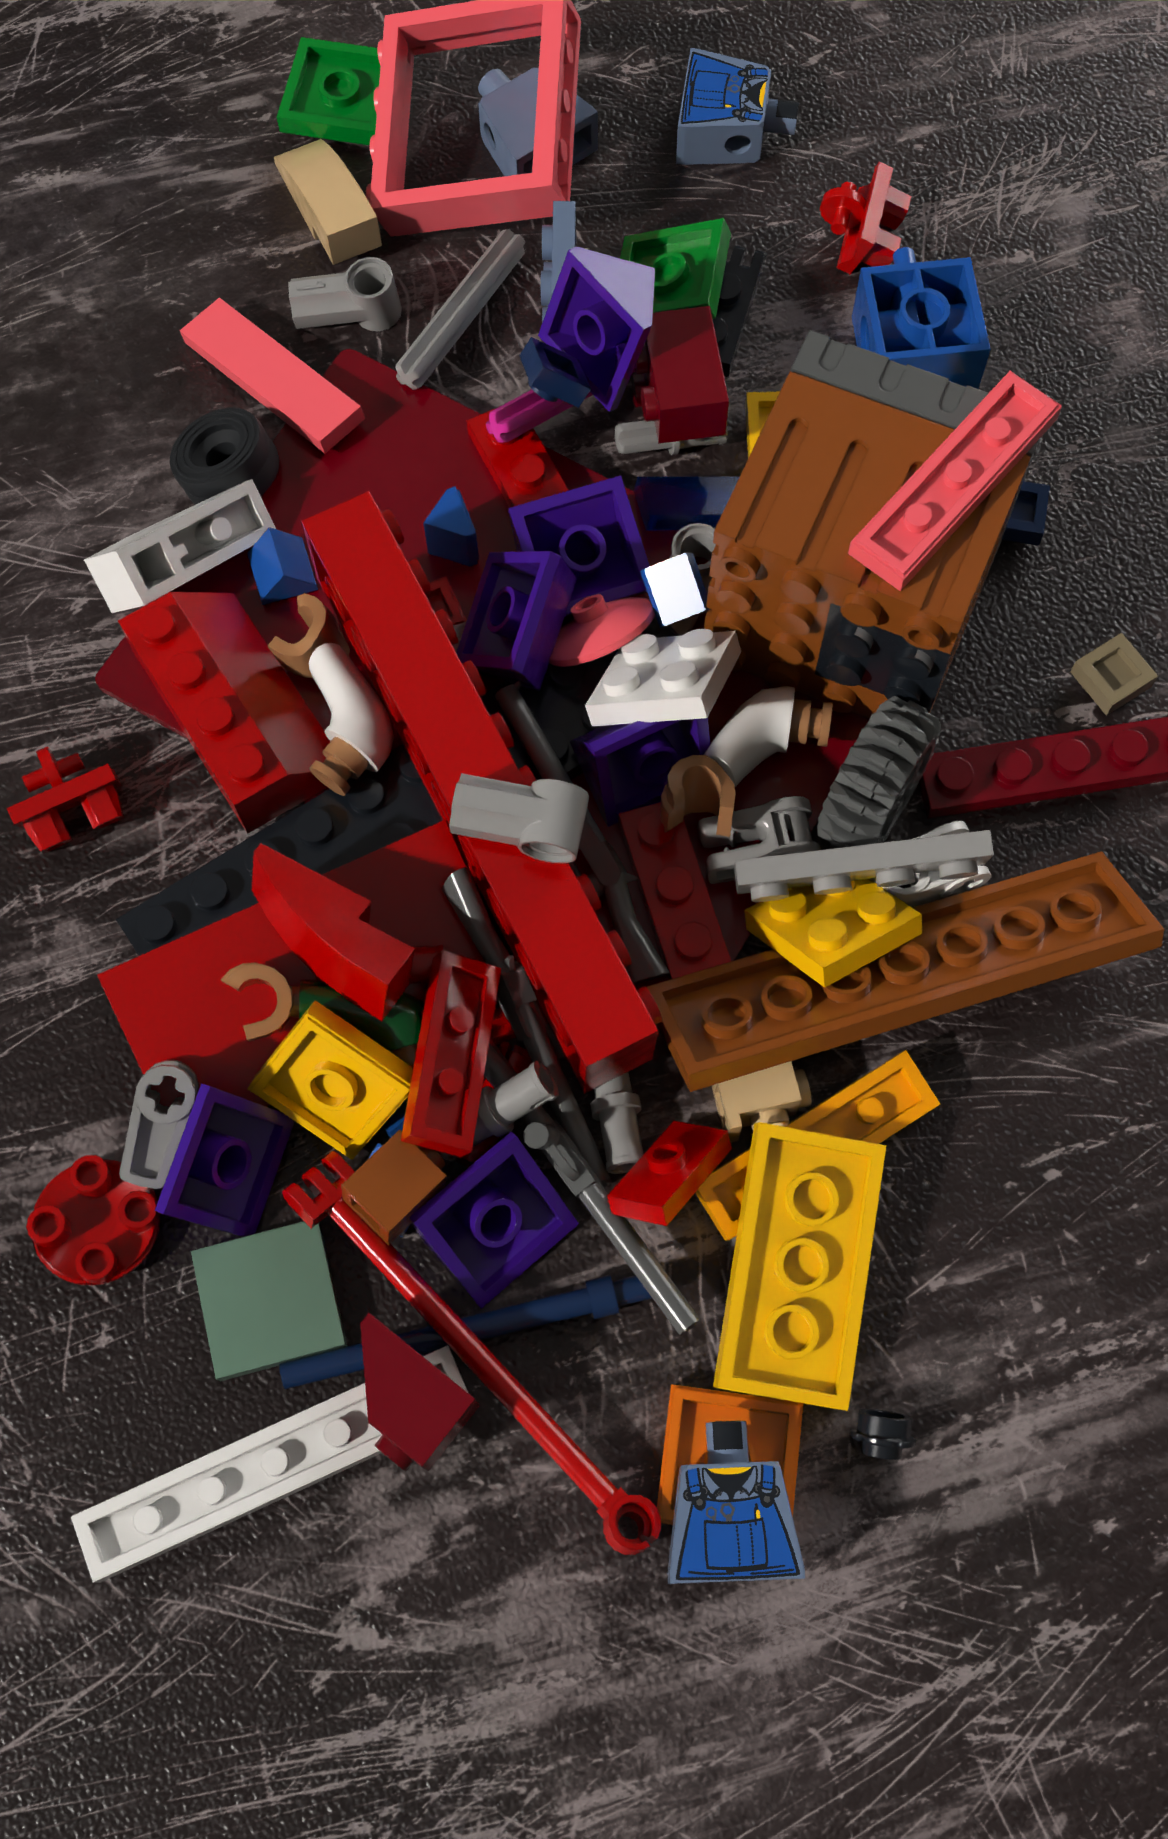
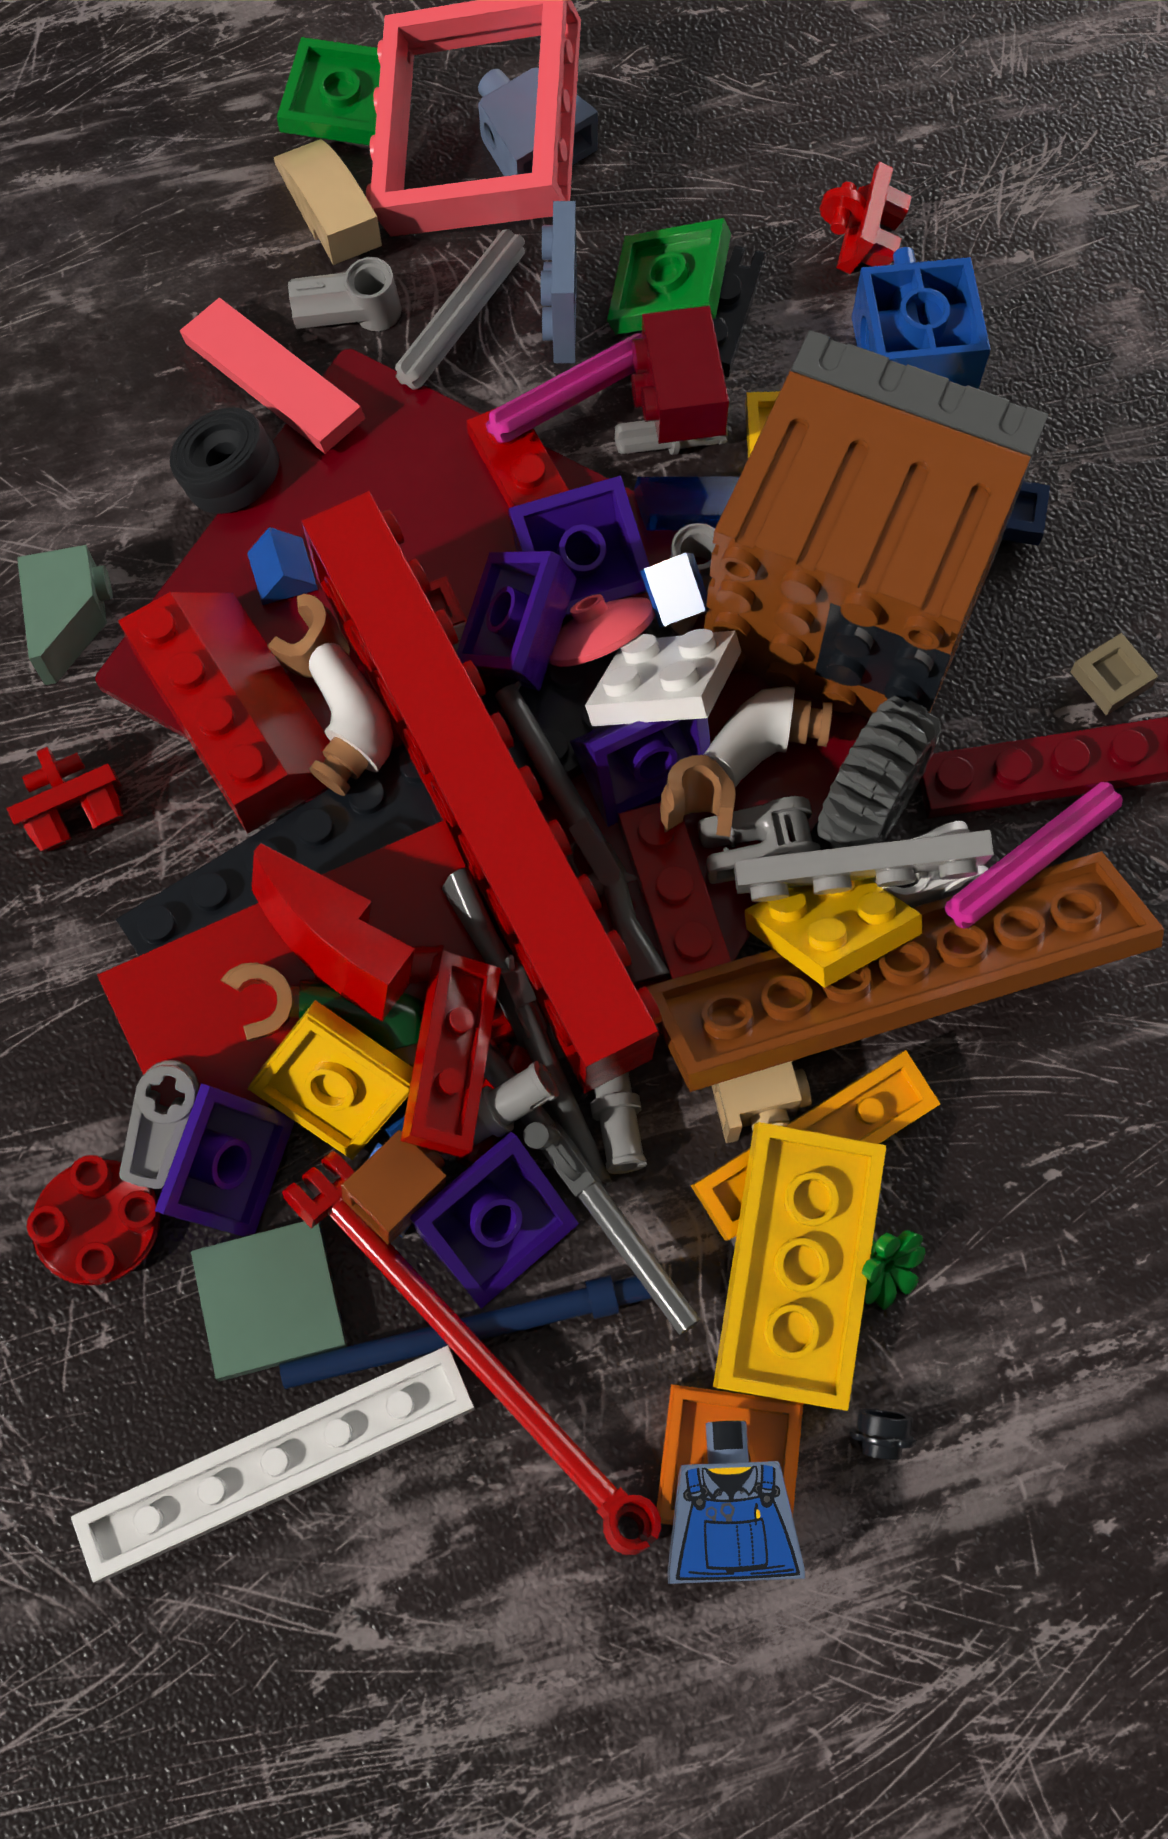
white slope [84,479,276,613] -> none
dark red slope [360,1313,480,1472] -> none
blue slope [423,486,479,566] -> none
light grey piece [449,773,589,863] -> none
dark blue plate [519,337,591,408] -> none
dark purple slope [538,246,655,412] -> none
red plate [607,1121,732,1226] -> none
torso [676,48,799,165] -> none
coral tile [848,371,1062,591] -> none
none -> sand green slope [17,545,113,685]
none -> green plant [862,1230,925,1310]
none -> dark pink axle [945,782,1123,929]

